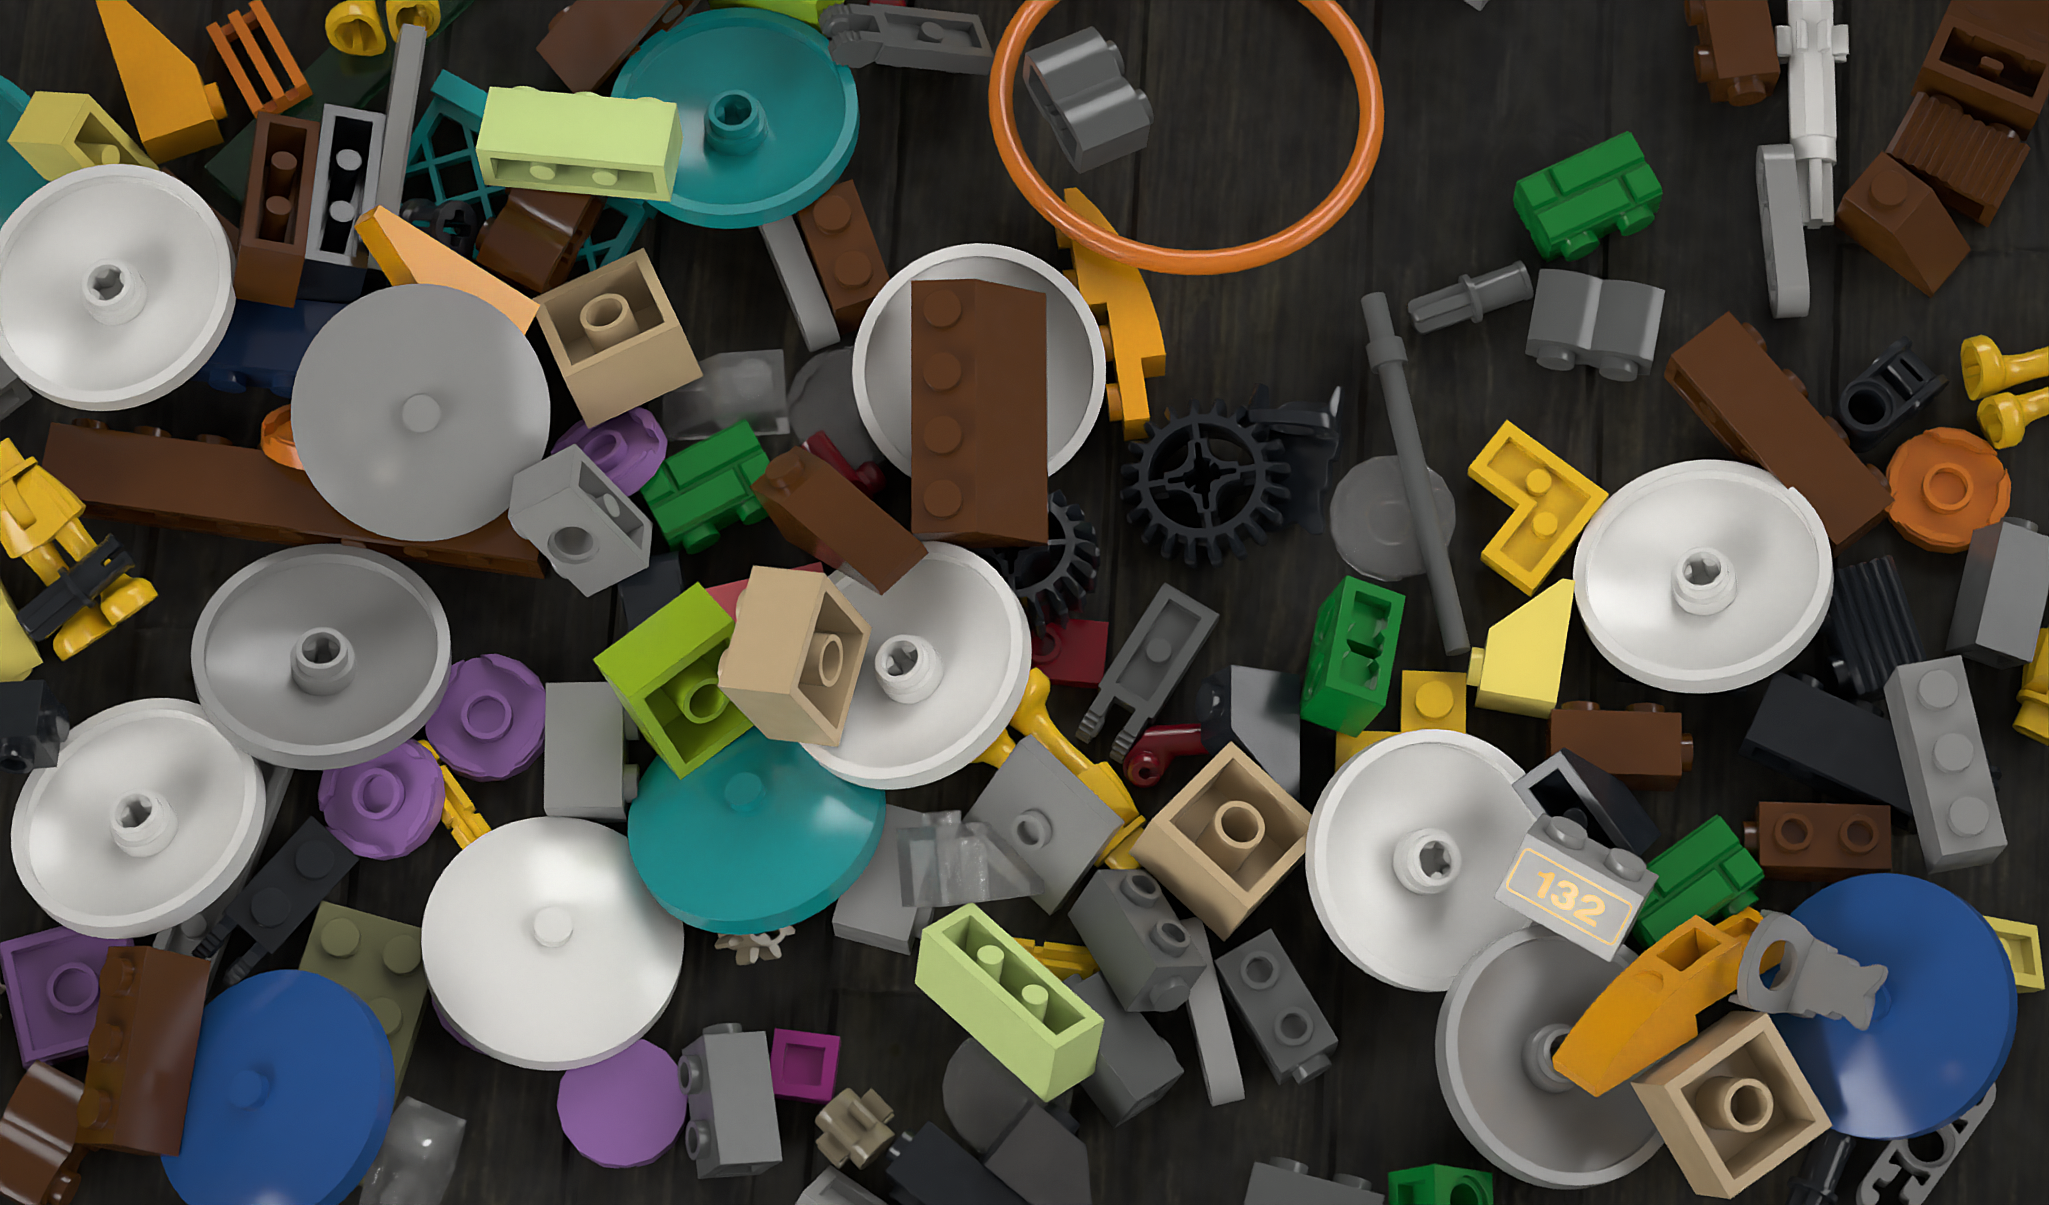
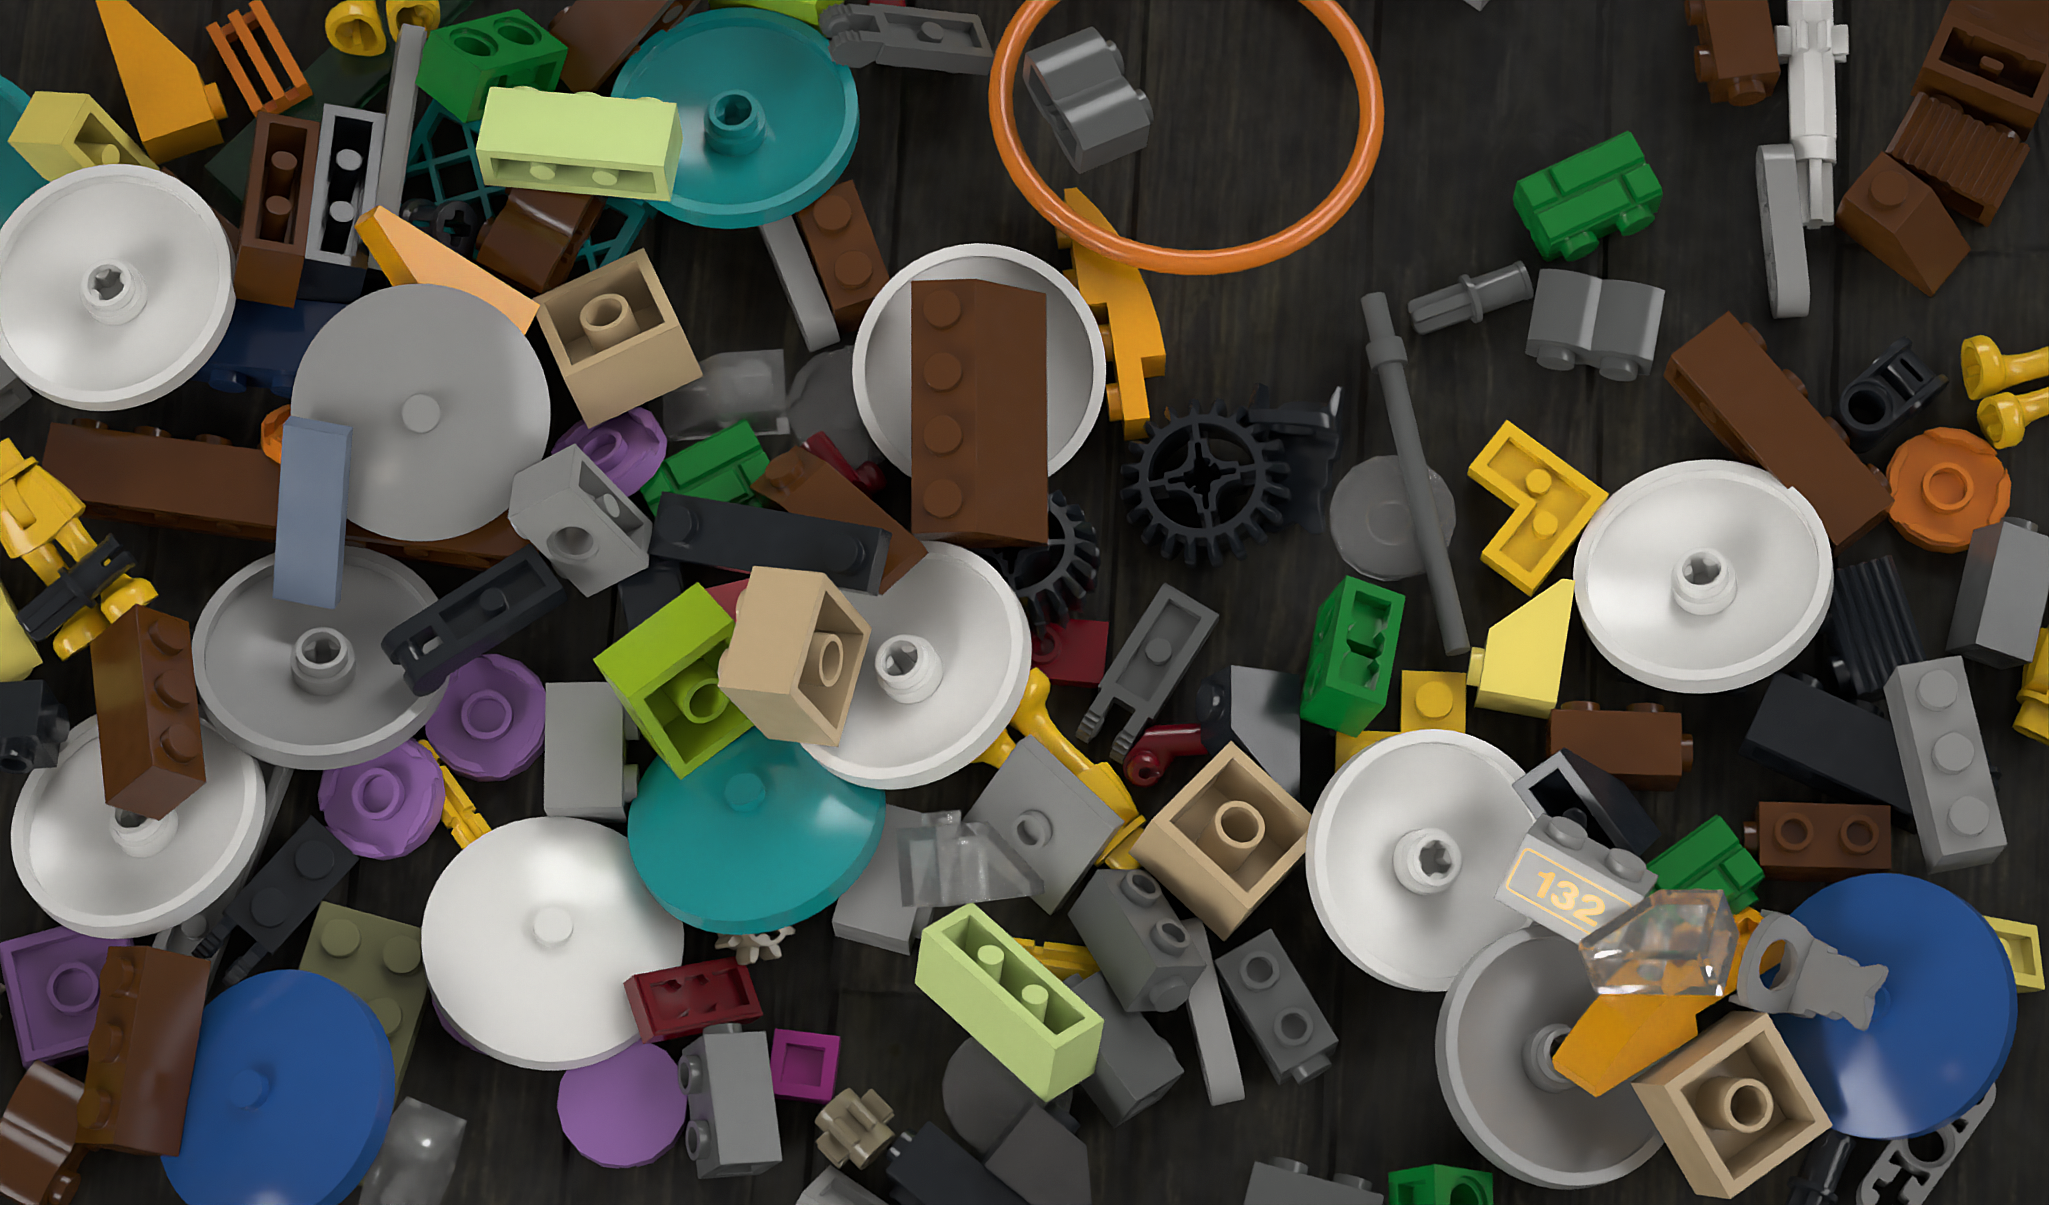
none -> reddish brown brick [90,604,207,821]
none -> sand blue tile [272,416,353,610]
none -> black plate [381,543,568,697]
none -> green brick [415,9,569,124]
none -> dark red plate [623,956,763,1044]
none -> black plate [647,491,892,597]
none -> clear slope [1578,889,1740,995]

